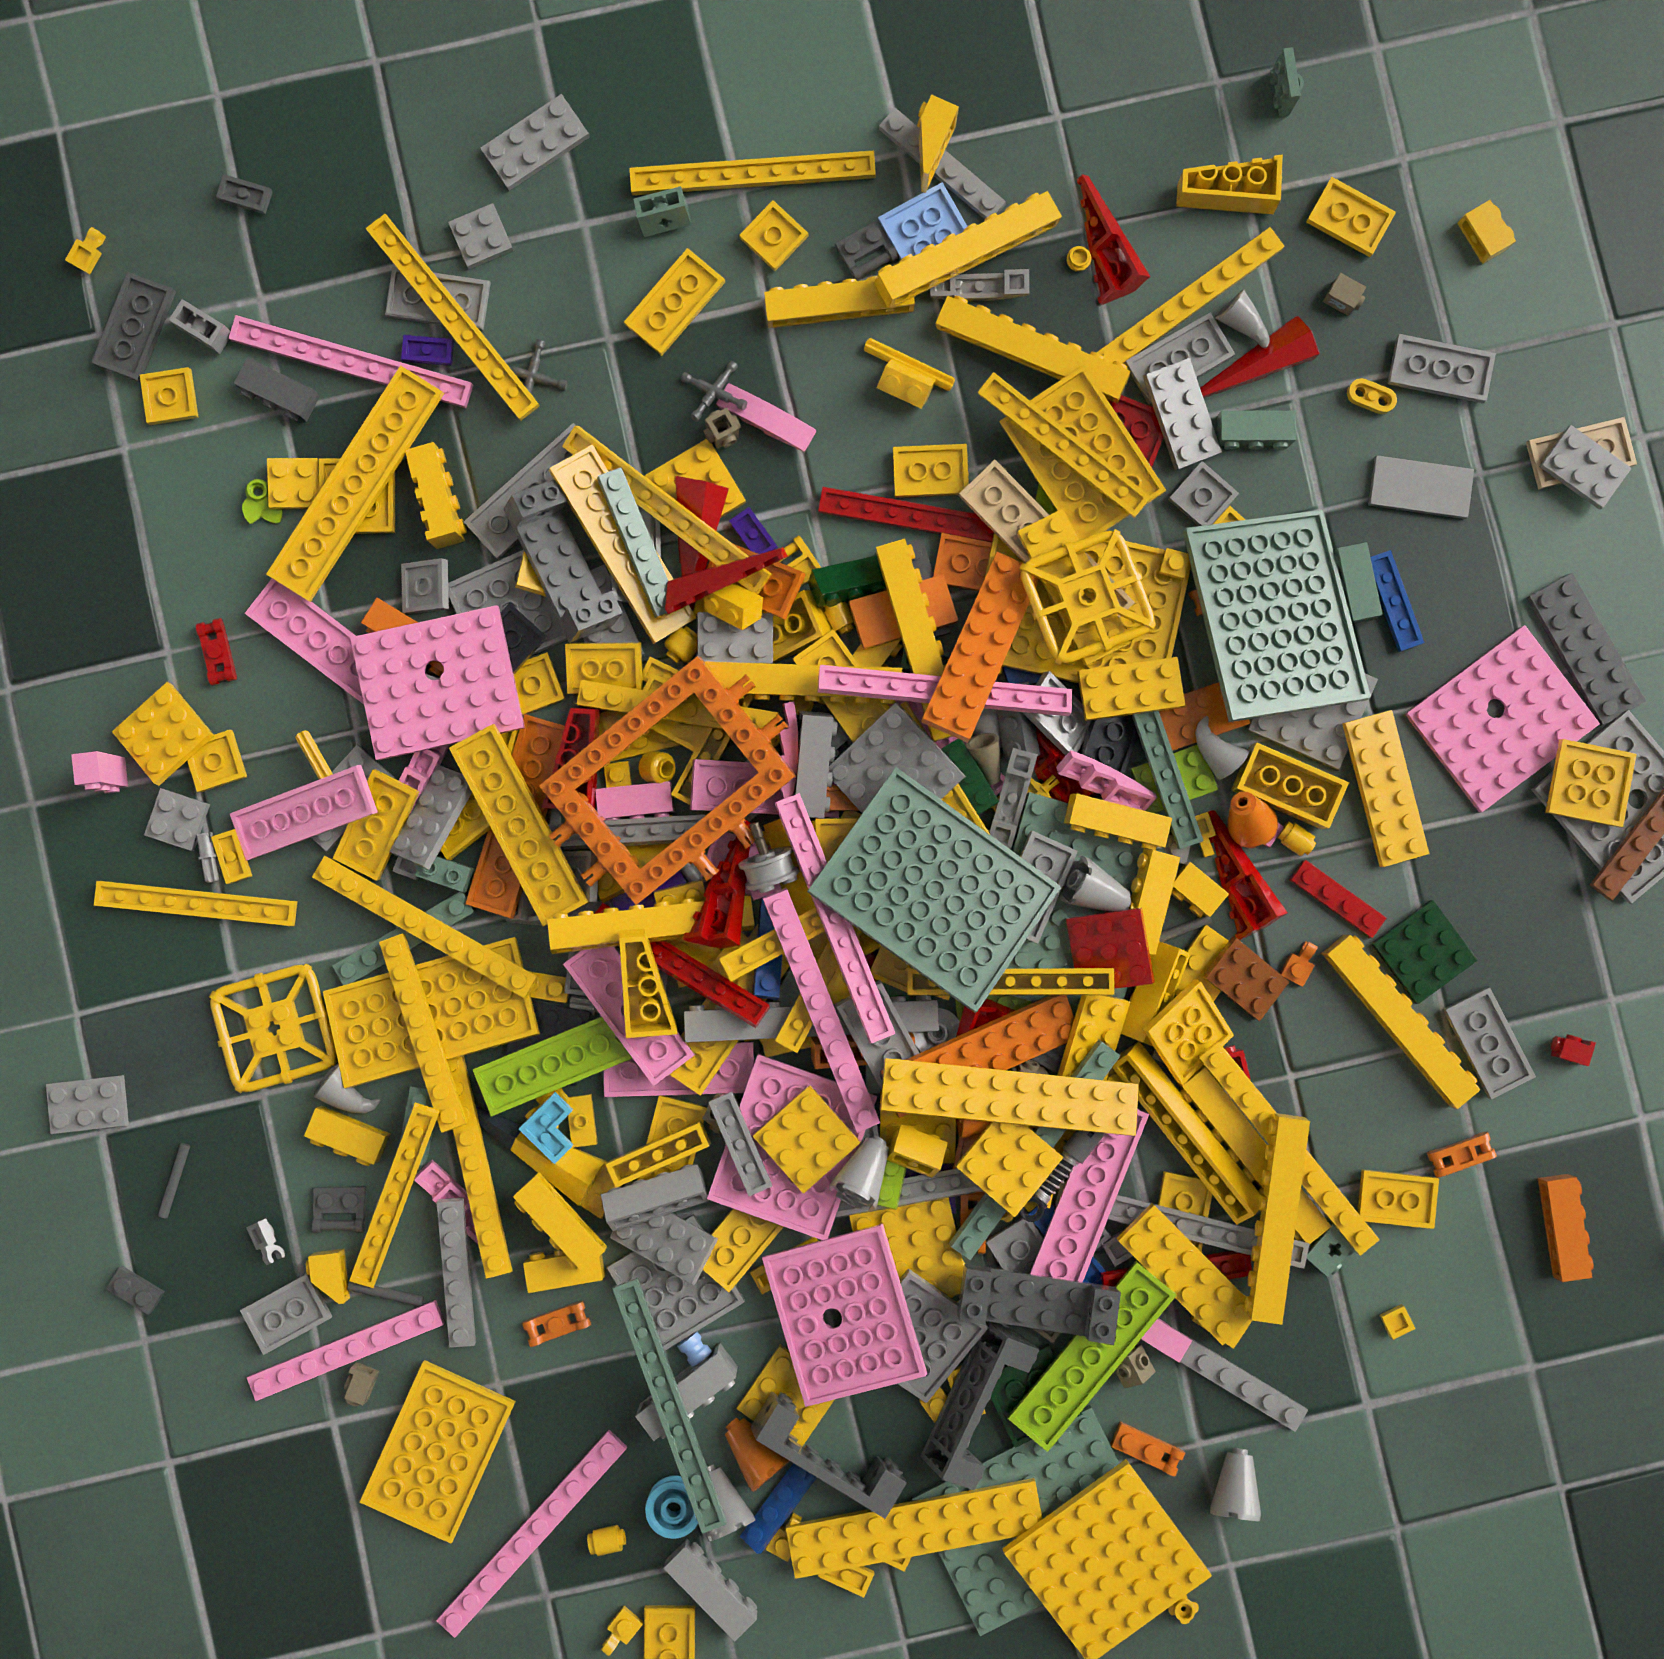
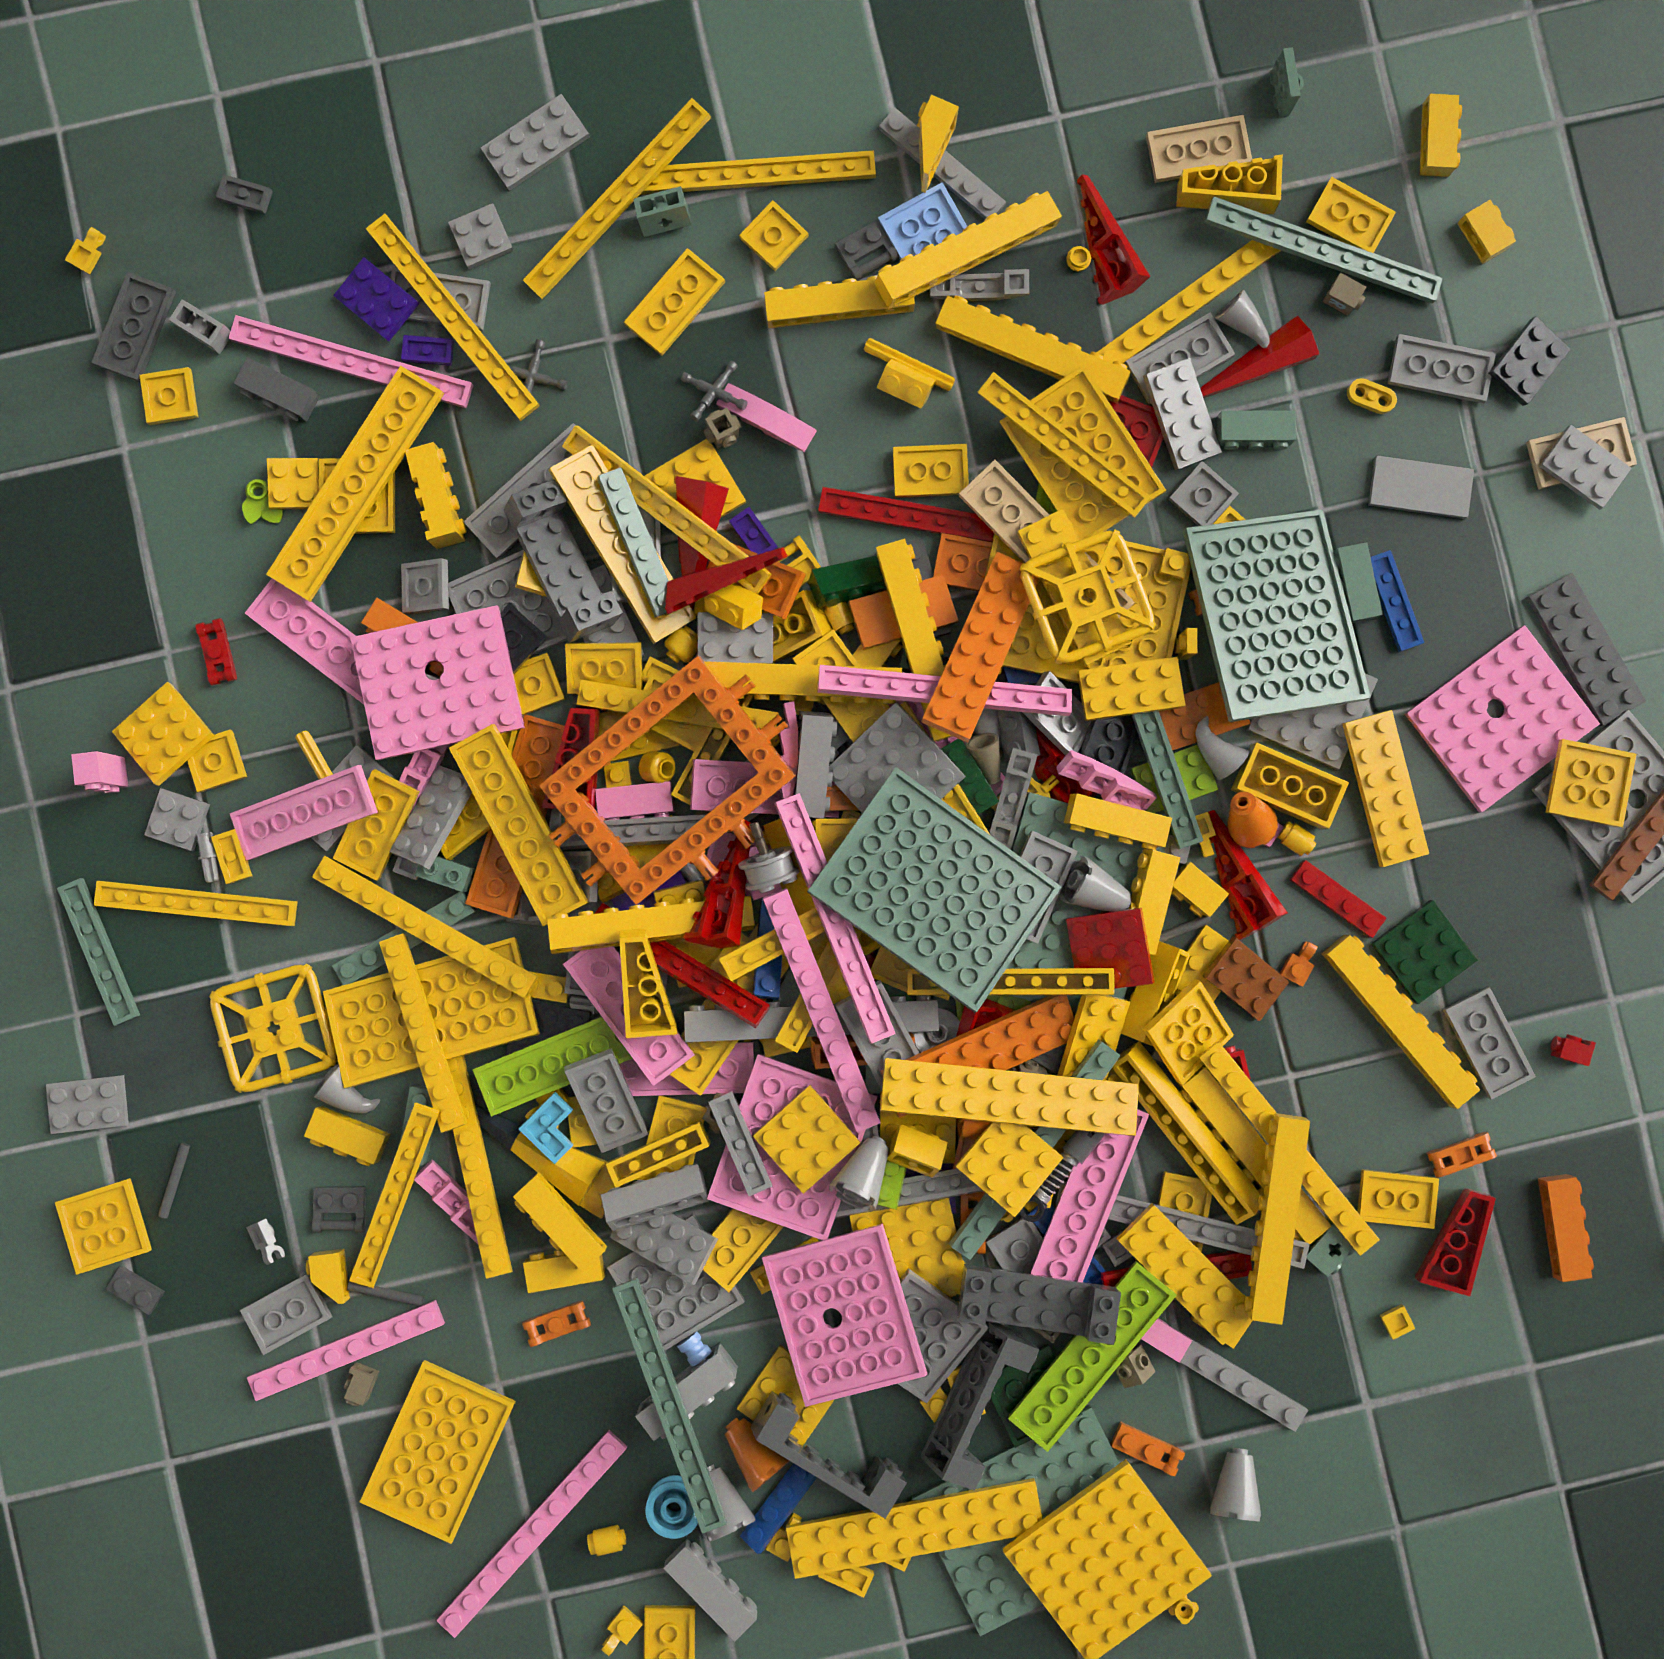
light grey plate [437,1198,476,1347] -> none
none -> yellow plate [55,1178,152,1275]
none -> sand green plate [57,878,141,1026]
none -> dark purple plate [333,257,420,342]
none -> yellow plate [523,98,711,299]
none -> light grey plate [564,1048,649,1153]
none -> tan plate [1146,115,1252,183]
none -> yellow plate [1174,628,1197,660]
none -> sand green plate [1204,196,1443,304]
none -> red wedge [1415,1188,1496,1297]
none -> yellow brick [1420,94,1462,177]
none -> plate [1488,316,1570,406]

